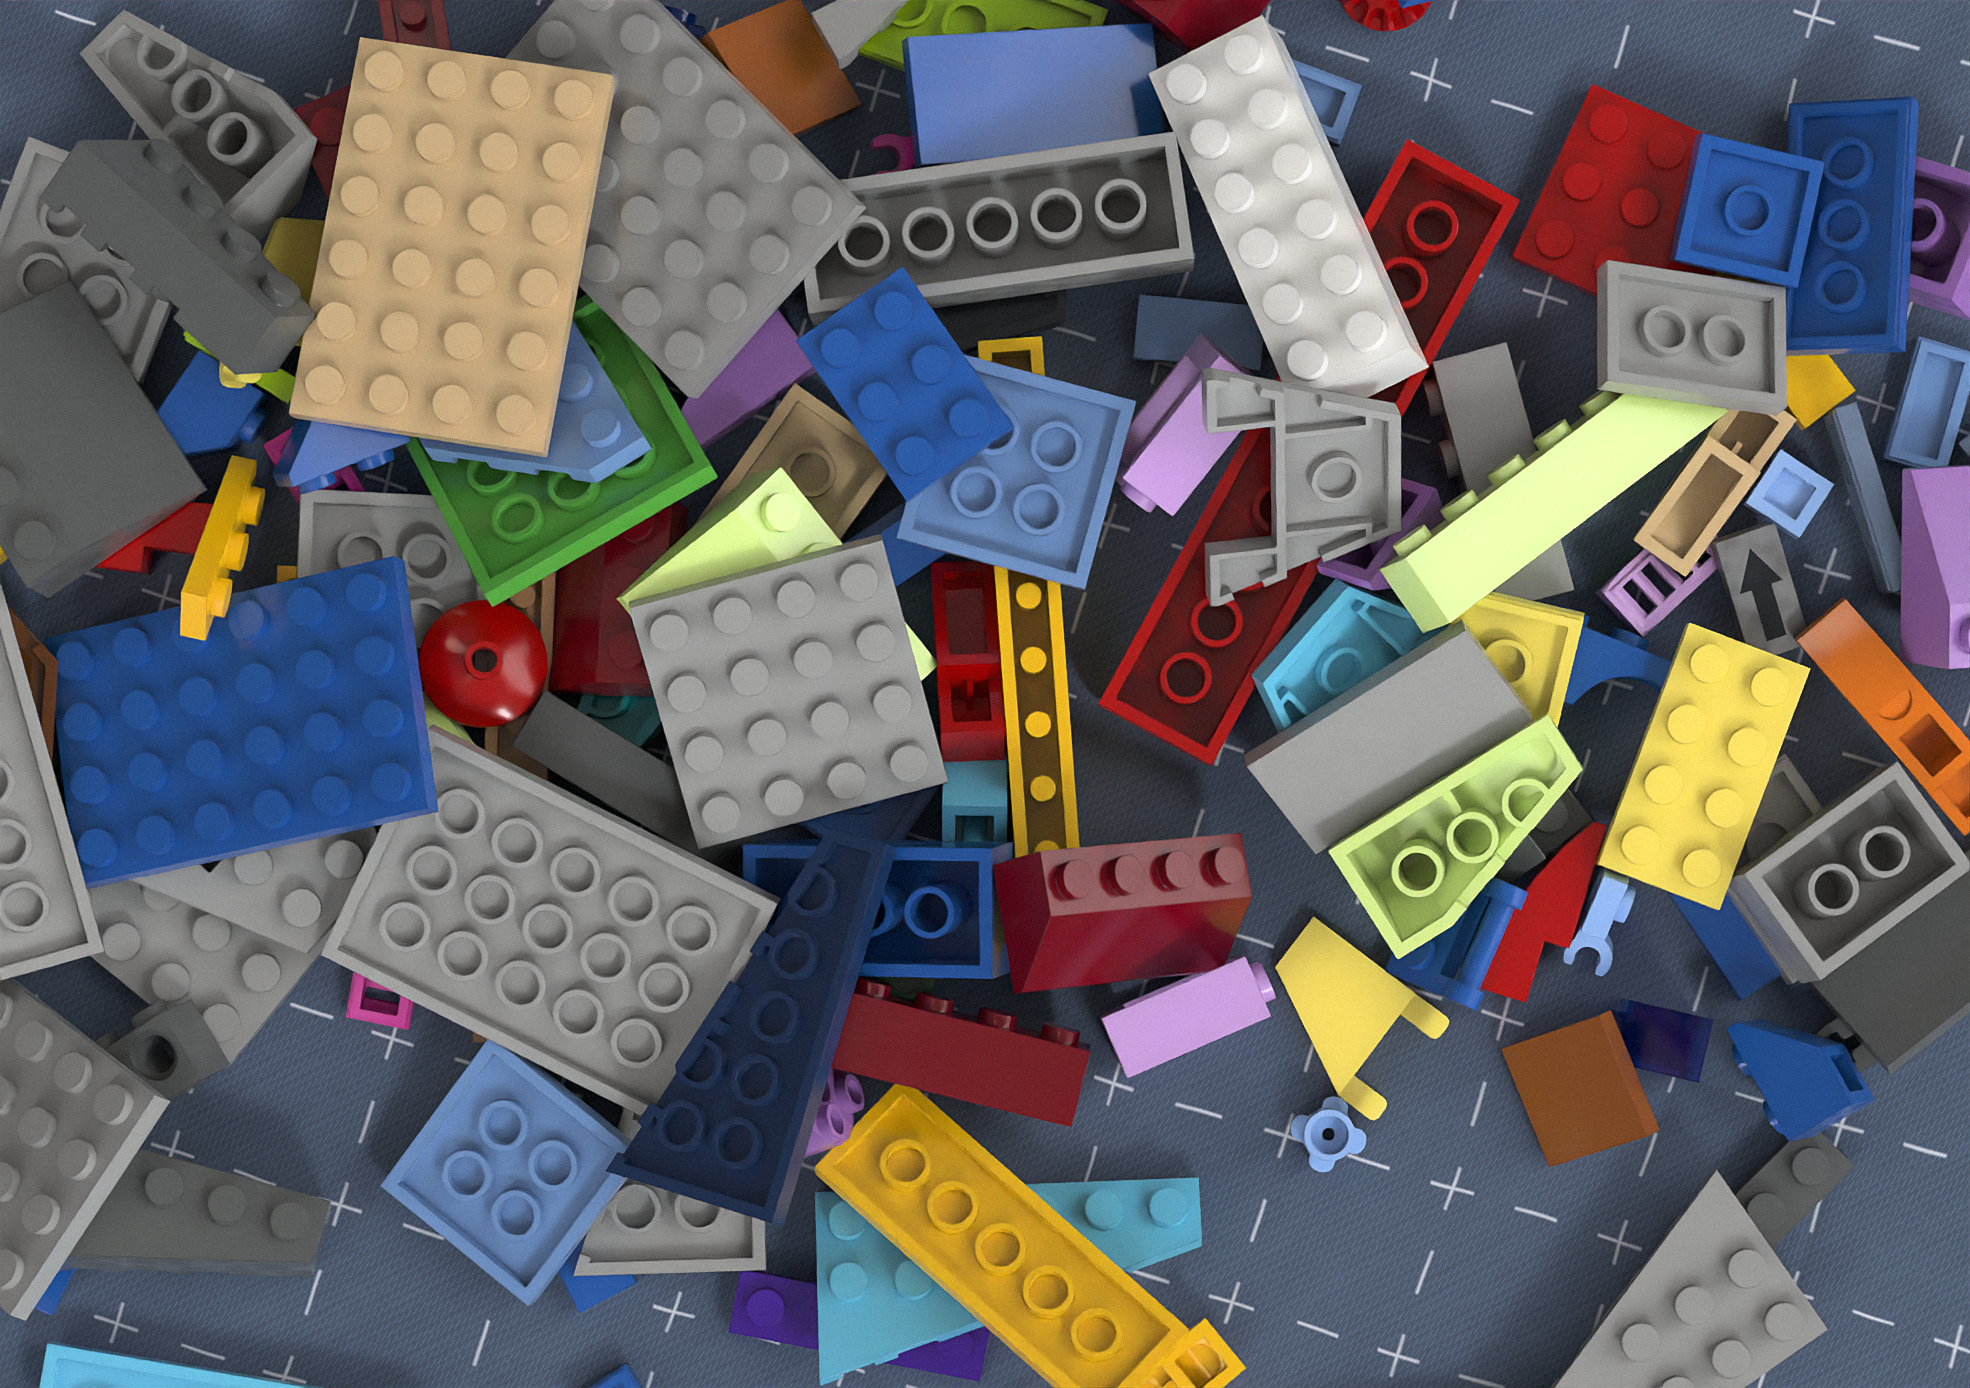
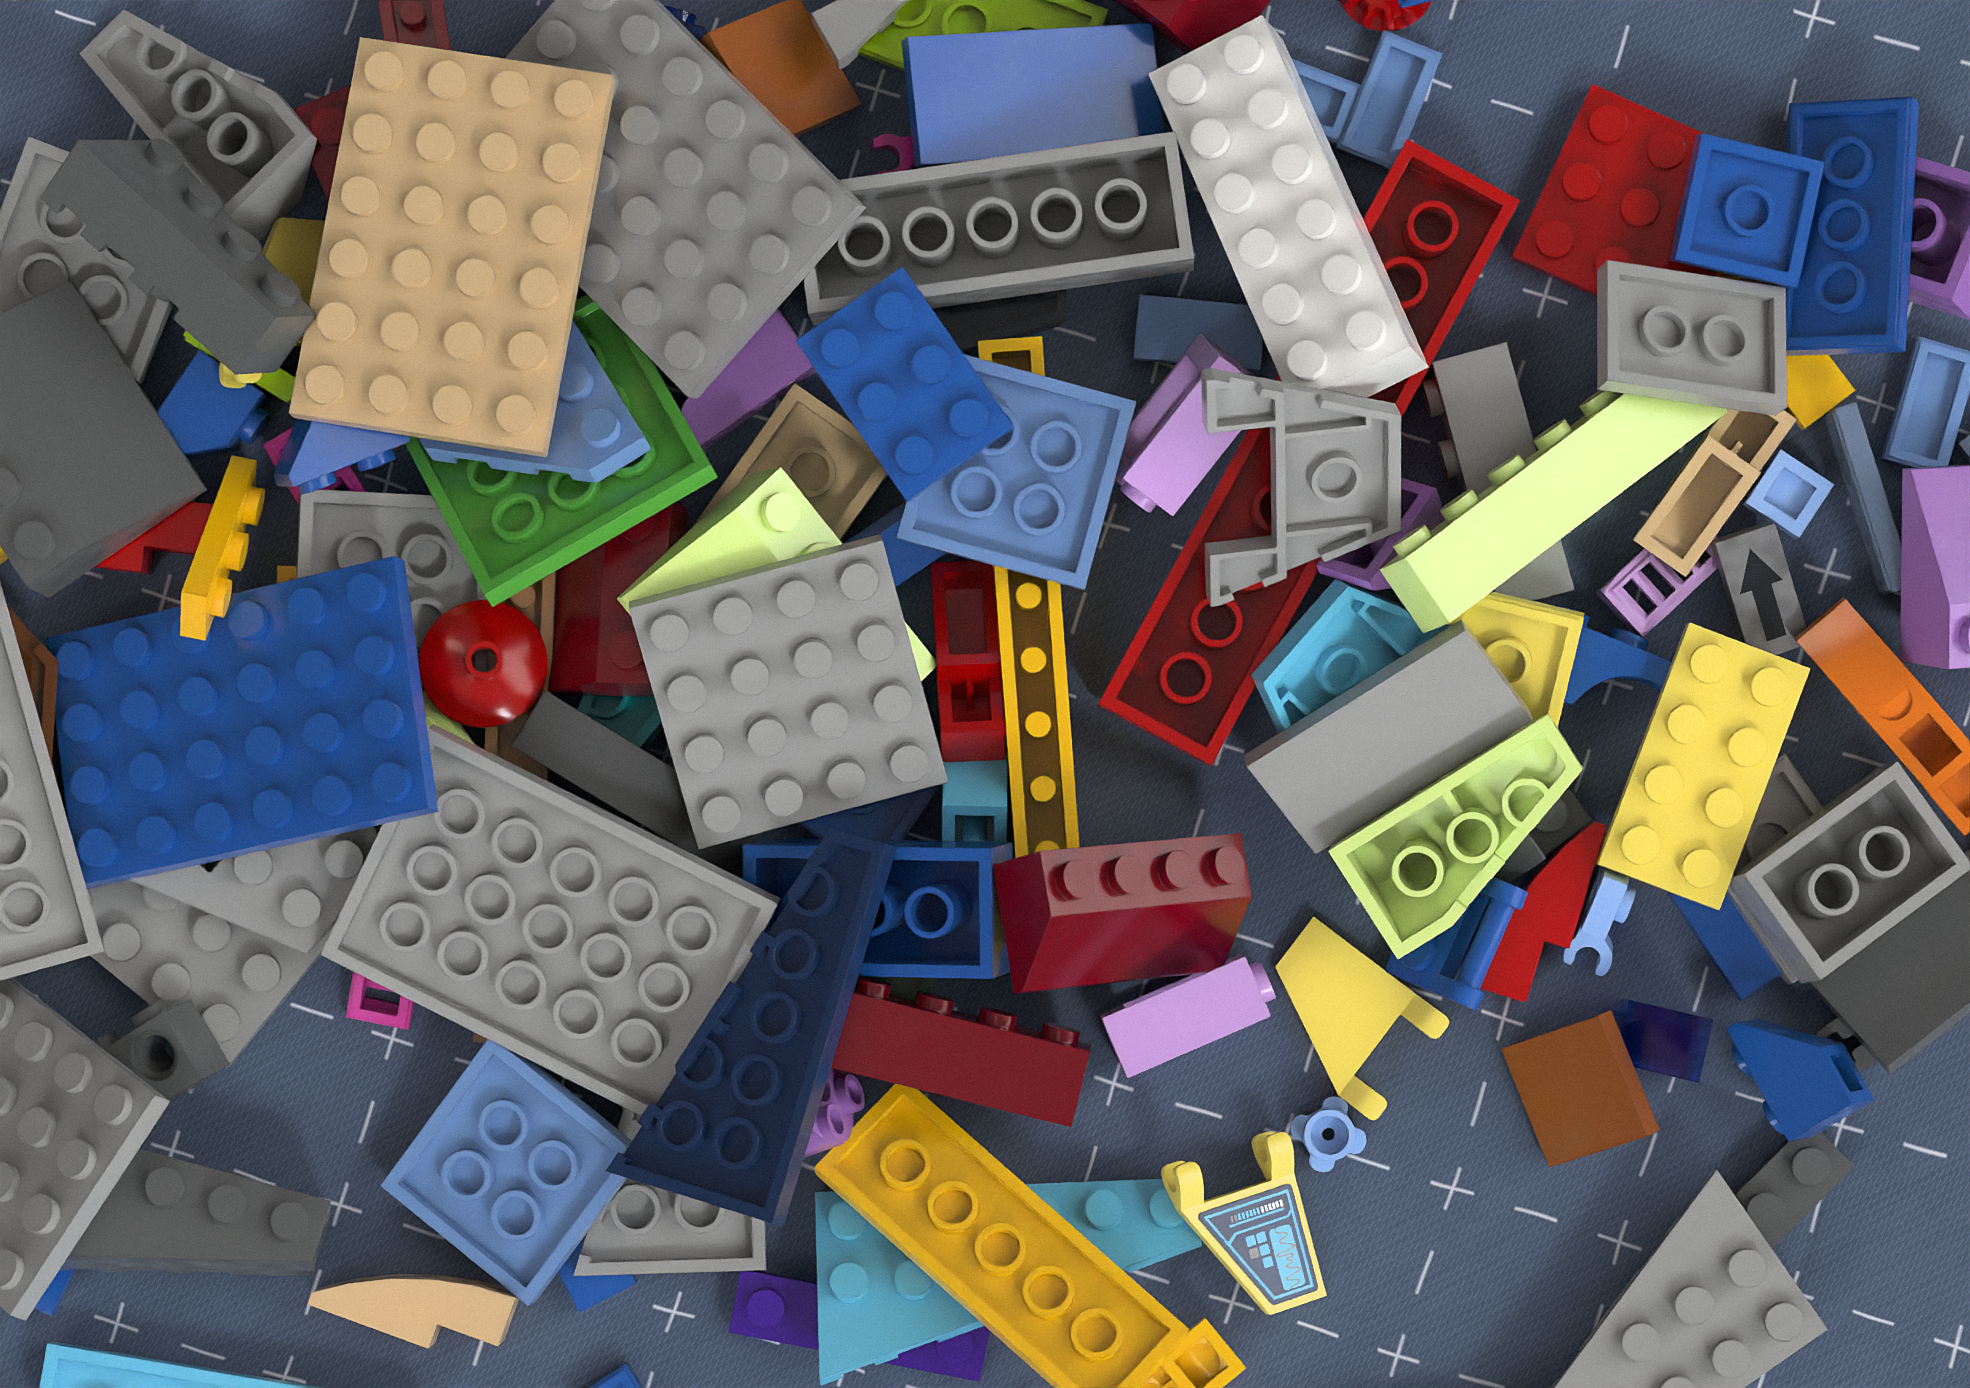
none -> tan slope [307,1274,519,1349]
none -> flag [1161,1131,1327,1315]
none -> medium blue tile [1335,30,1443,172]

